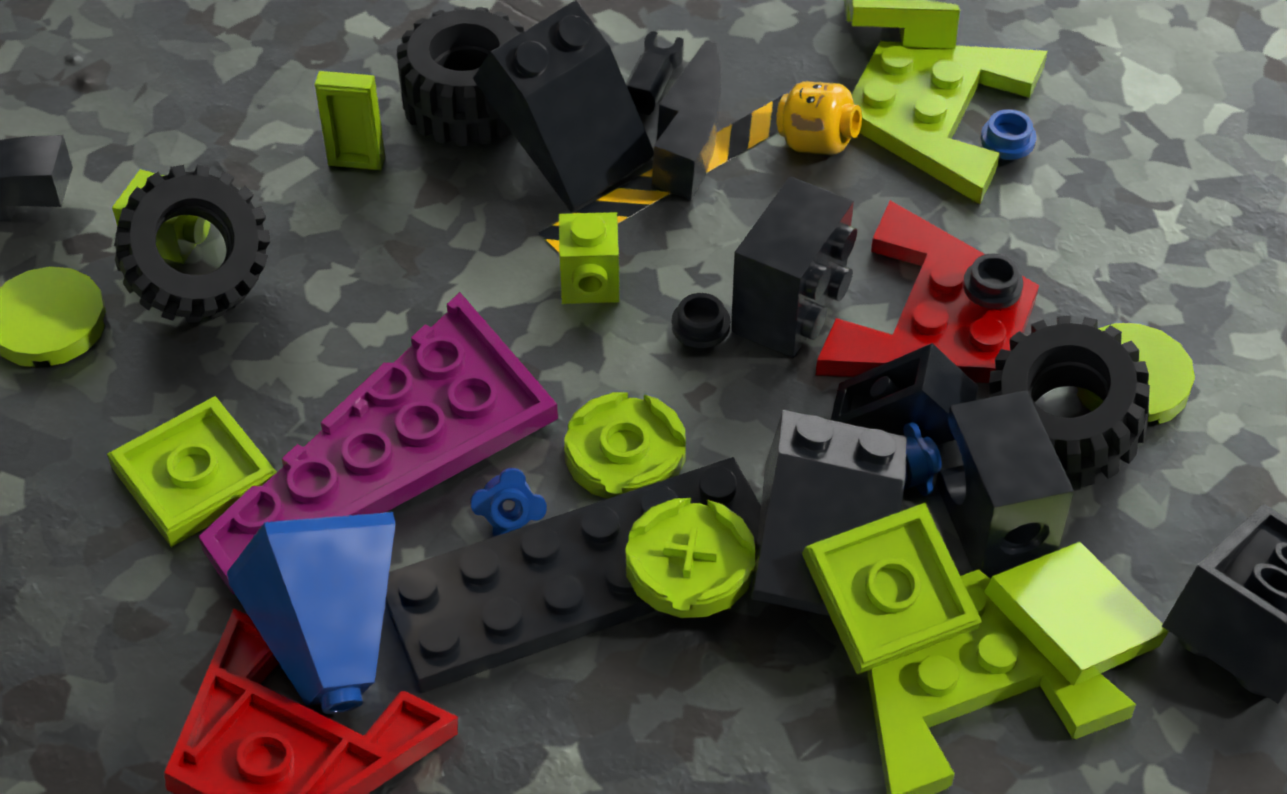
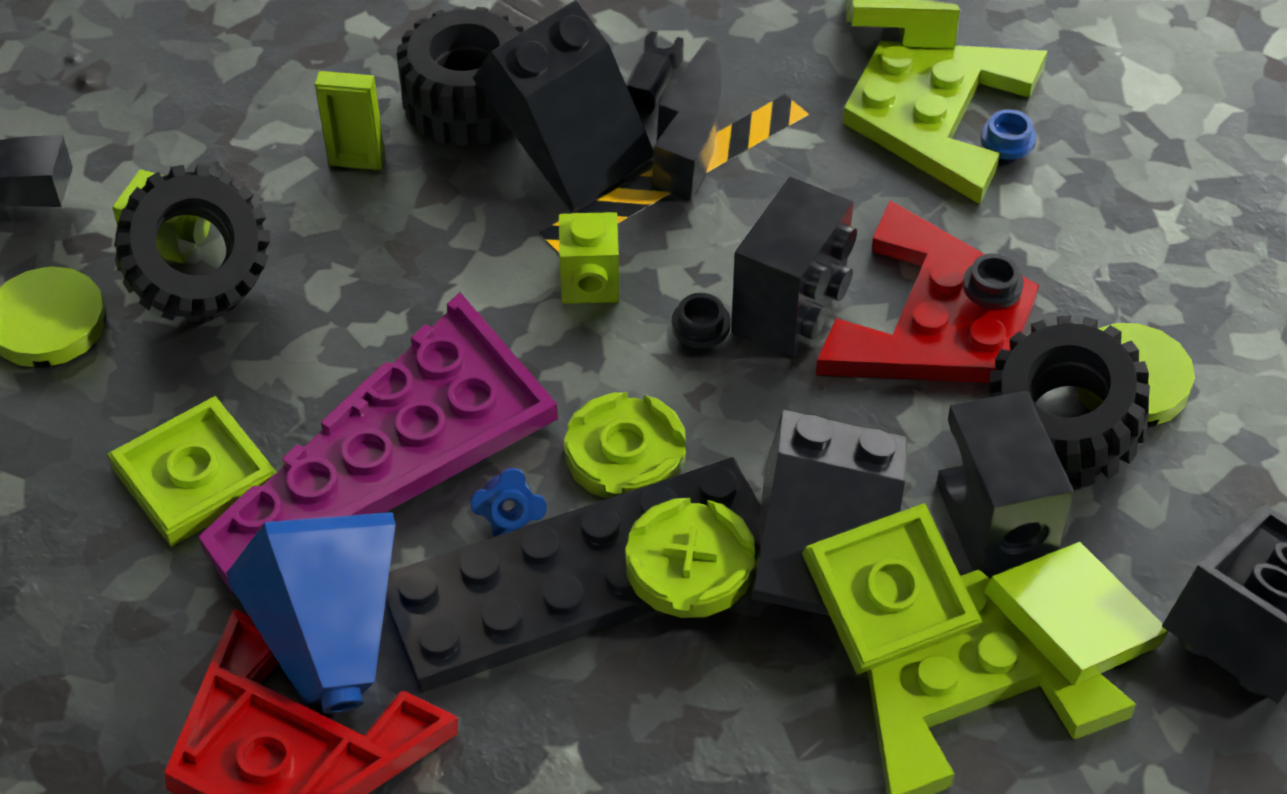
yellow head [776,81,862,155] -> none
black slope [830,343,978,446] -> none
blue plate [903,422,942,496] -> none

